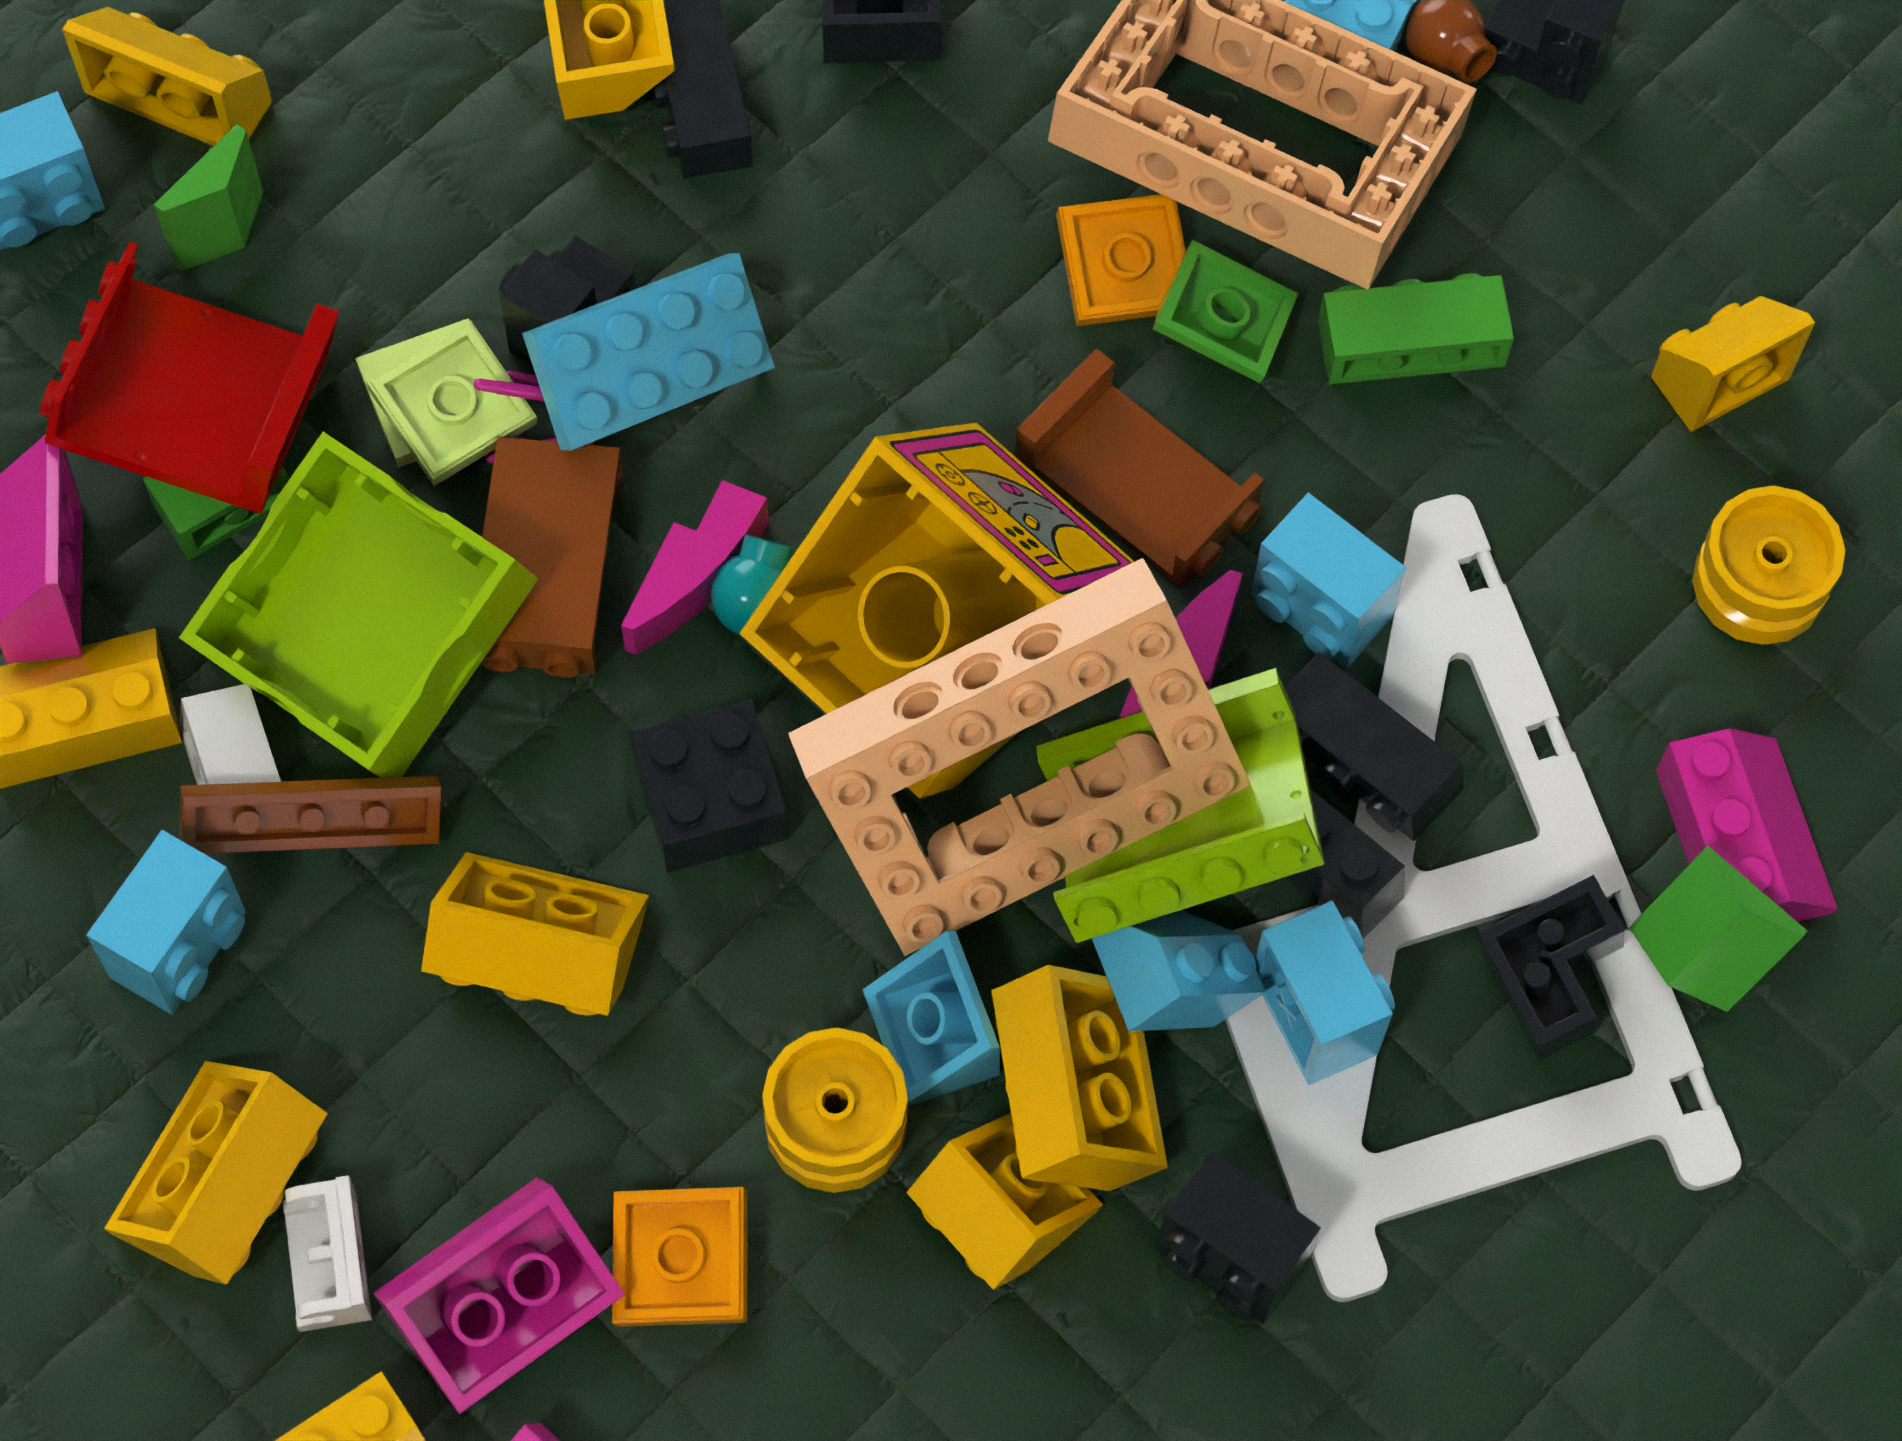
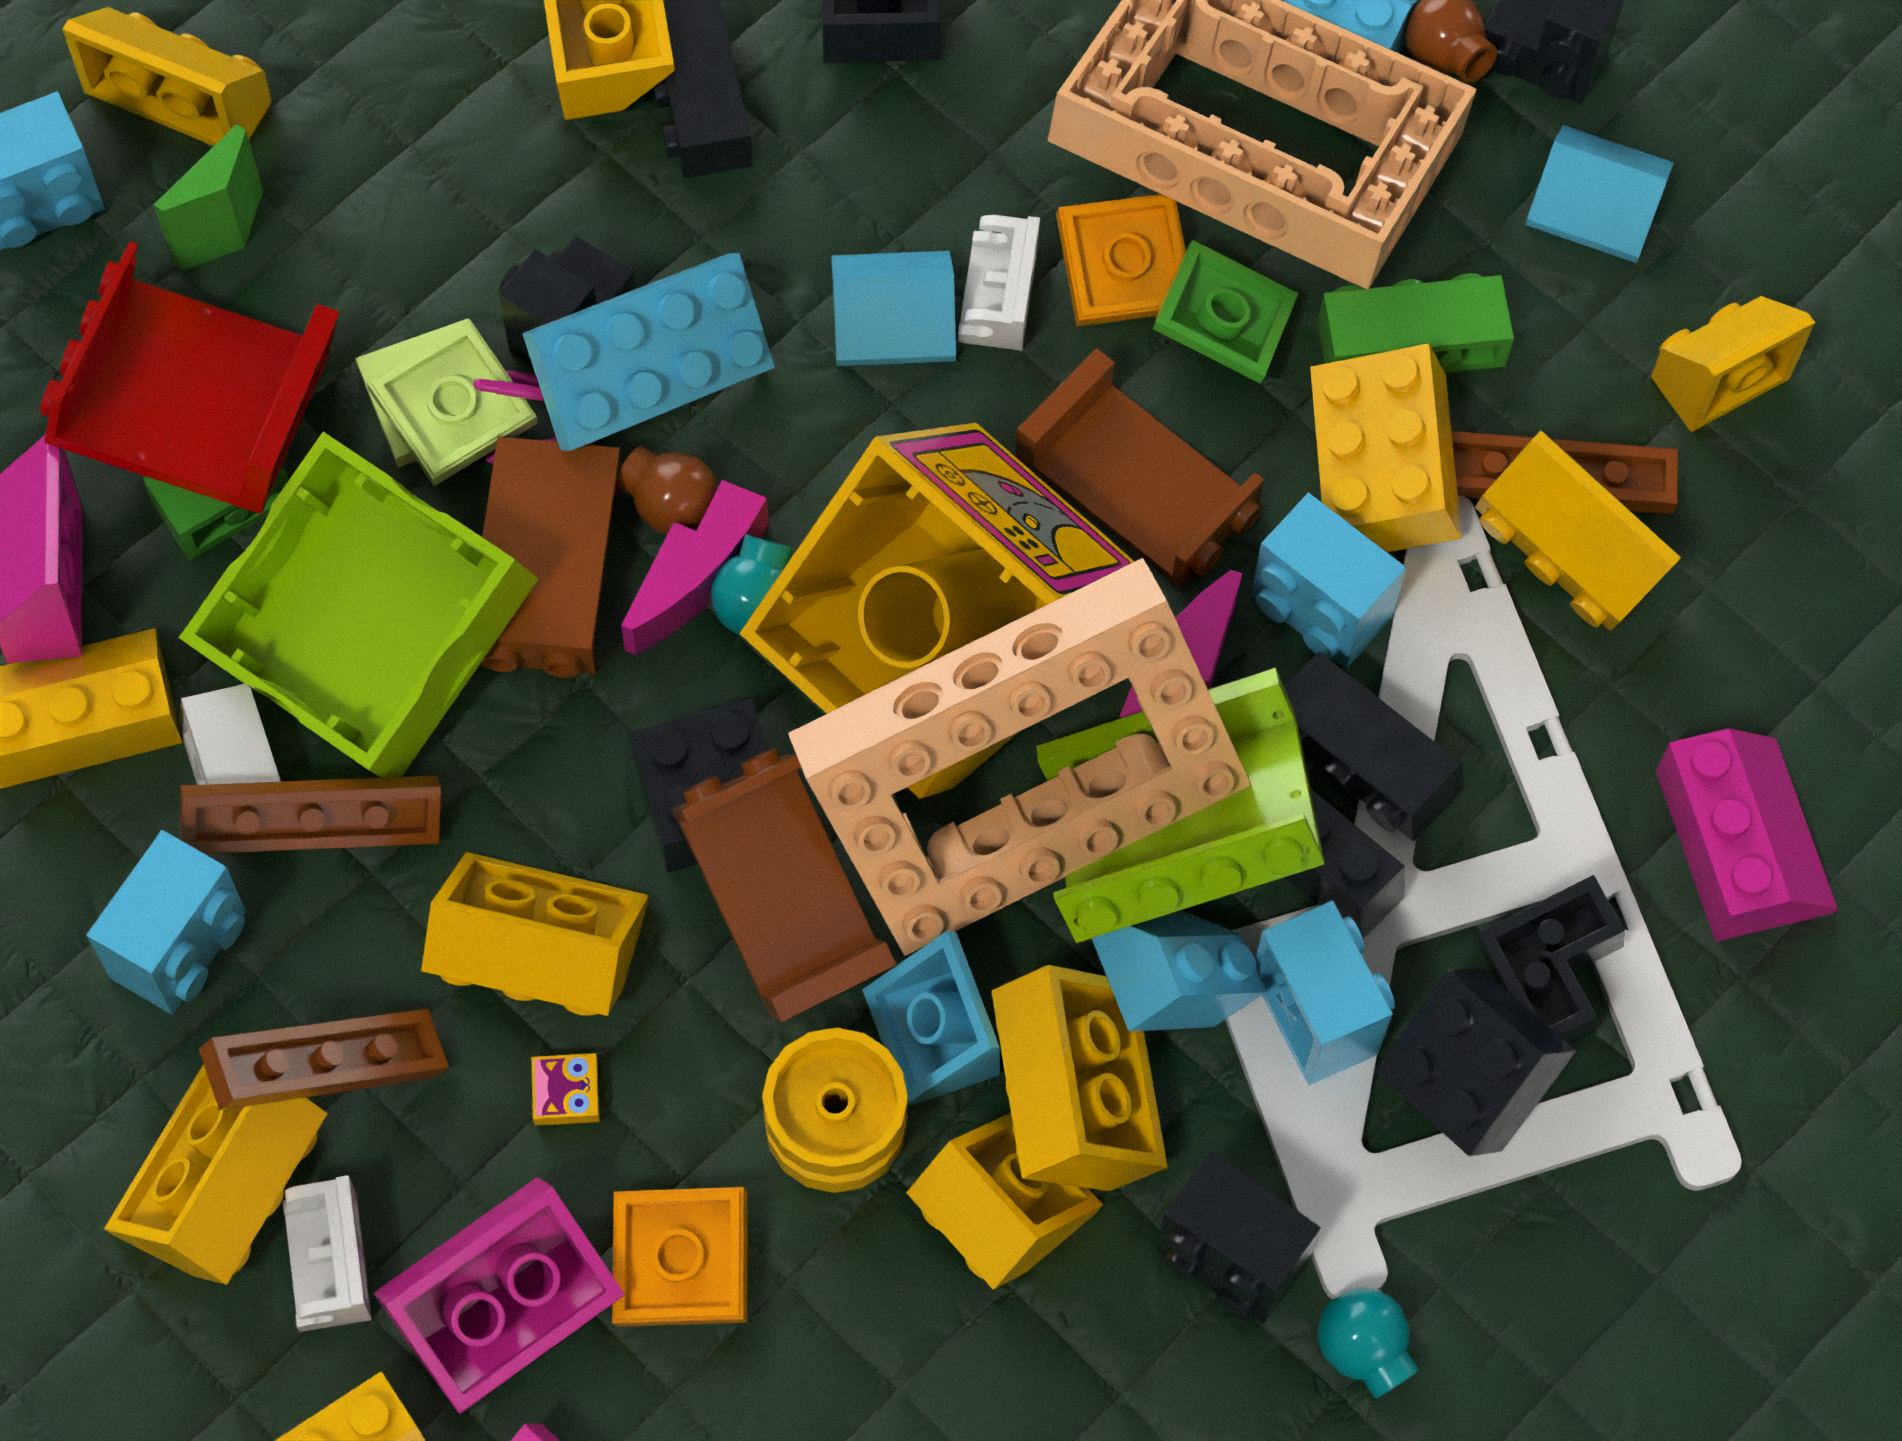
bright green slope [1629,845,1807,1012] -> none
yellow wheel [1692,486,1846,645] -> none
none -> dark orange plate [199,1009,449,1110]
none -> tile [531,1053,600,1126]
none -> dark orange piece [616,446,718,535]
none -> dark orange panel [672,748,896,1022]
none -> medium azure slope [831,251,956,366]
none -> white hinge [957,215,1040,351]
none -> yellow brick [1310,343,1462,552]
none -> teal piece [1317,1288,1420,1400]
none -> black brick [1375,968,1576,1156]
none -> dark orange plate [1451,431,1678,514]
none -> yellow slope [1475,430,1681,632]
none -> medium azure slope [1525,125,1674,263]

